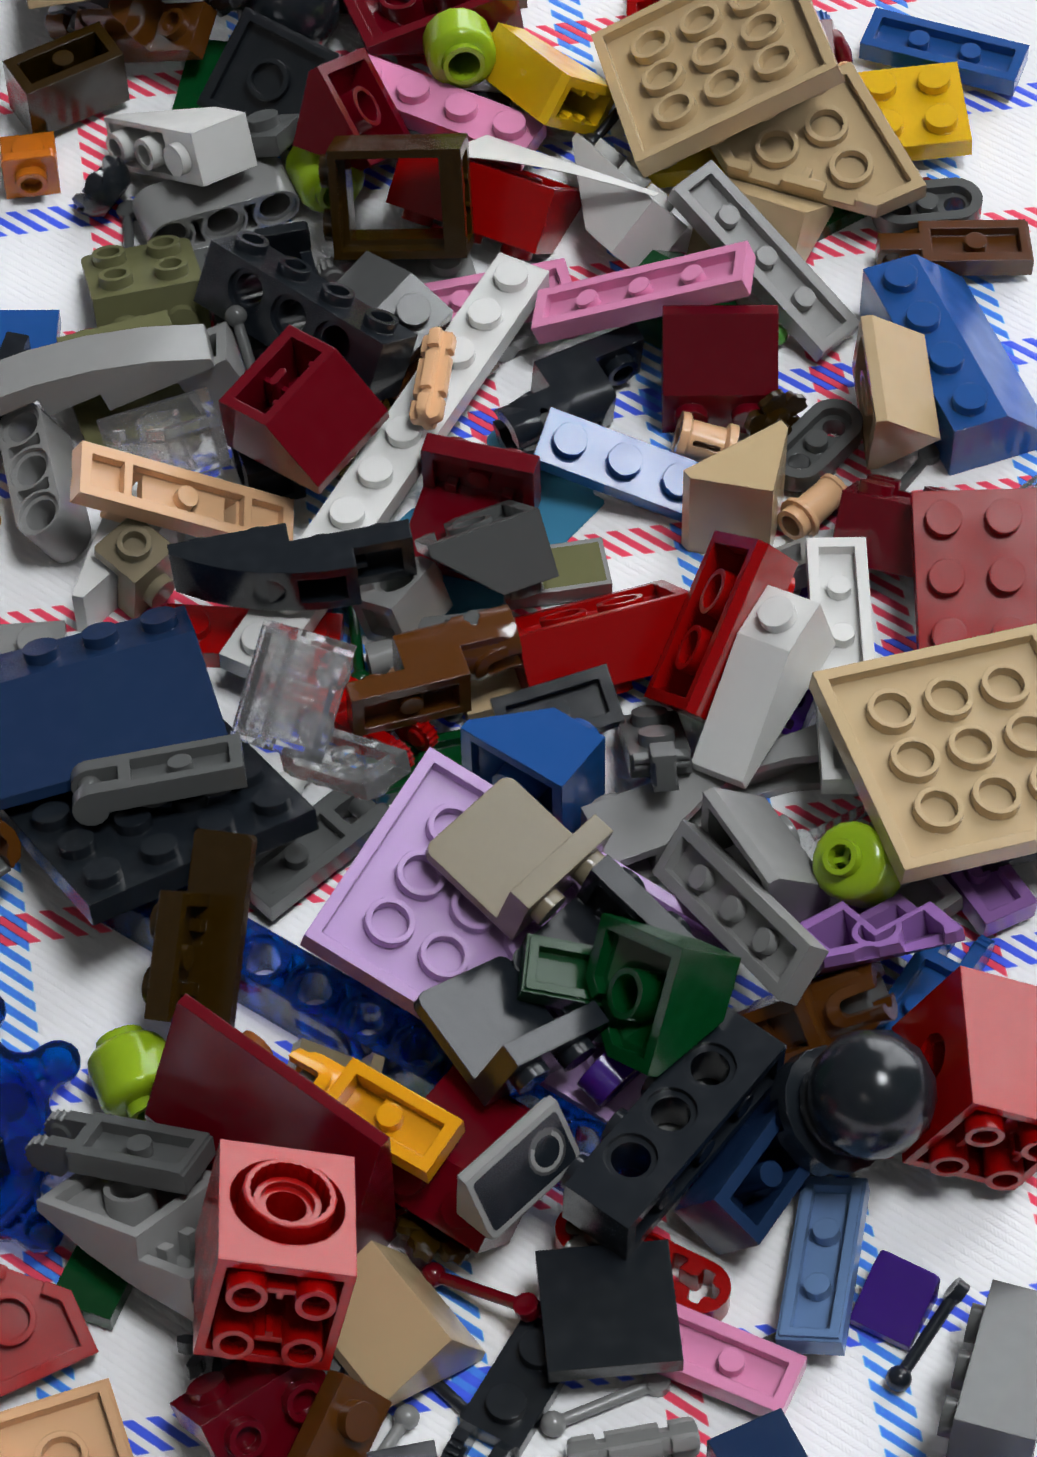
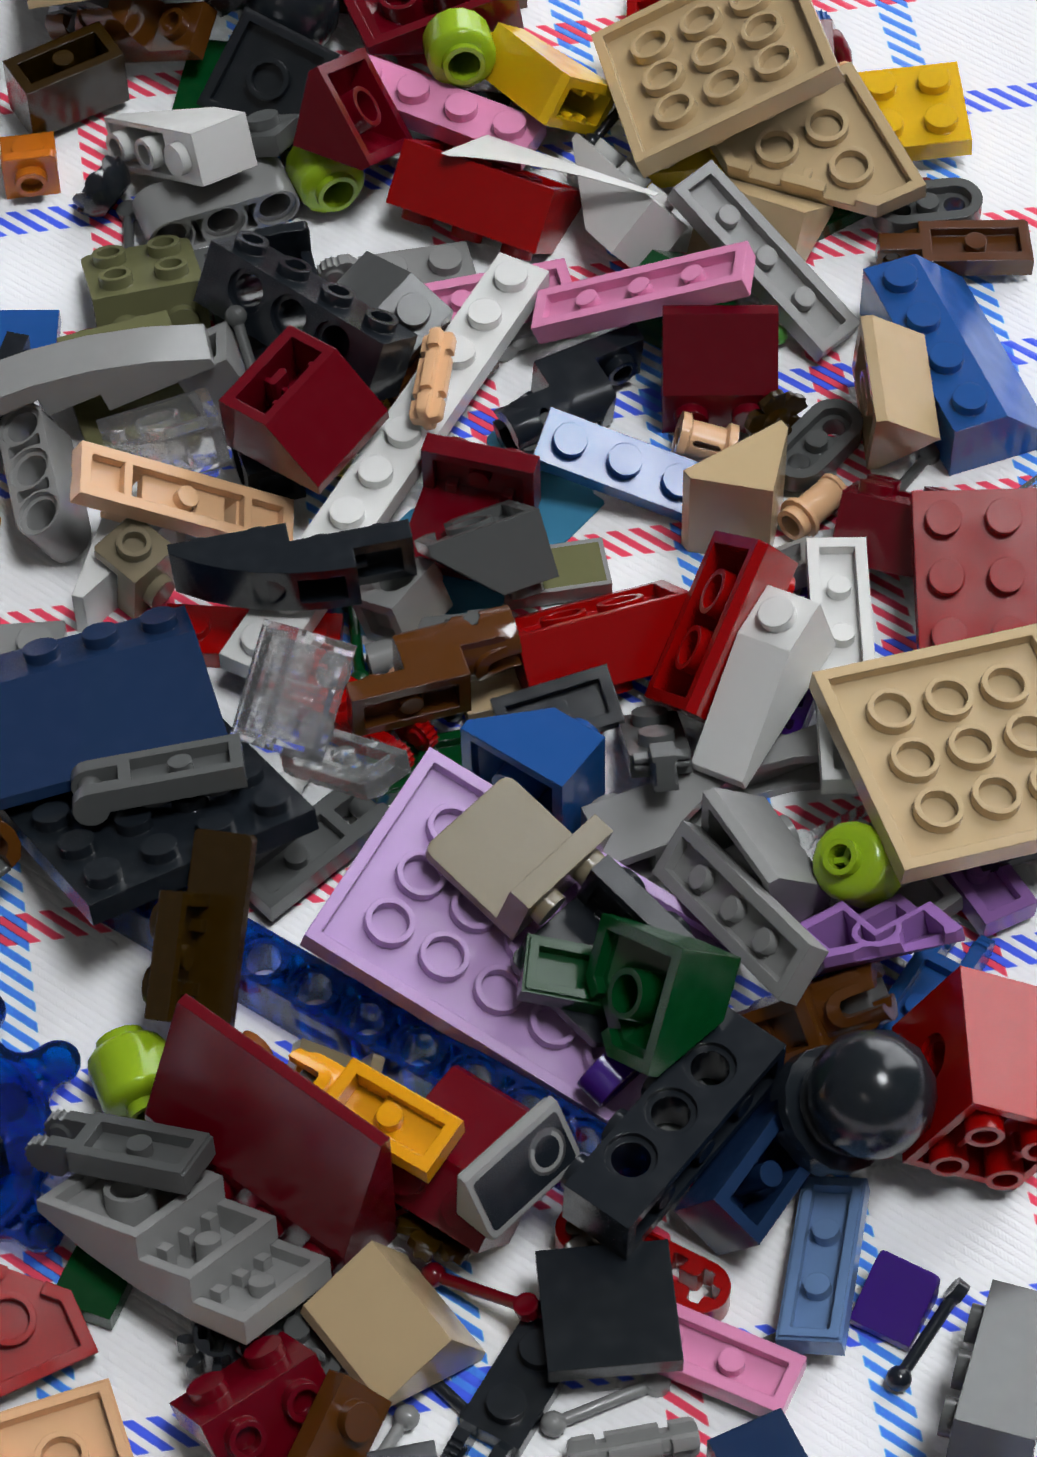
red brick [193,1139,357,1371] -> none
dark brown window [319,133,475,260] -> none
bracket [414,956,609,1107] -> none
blue plate [859,7,1030,97] -> none

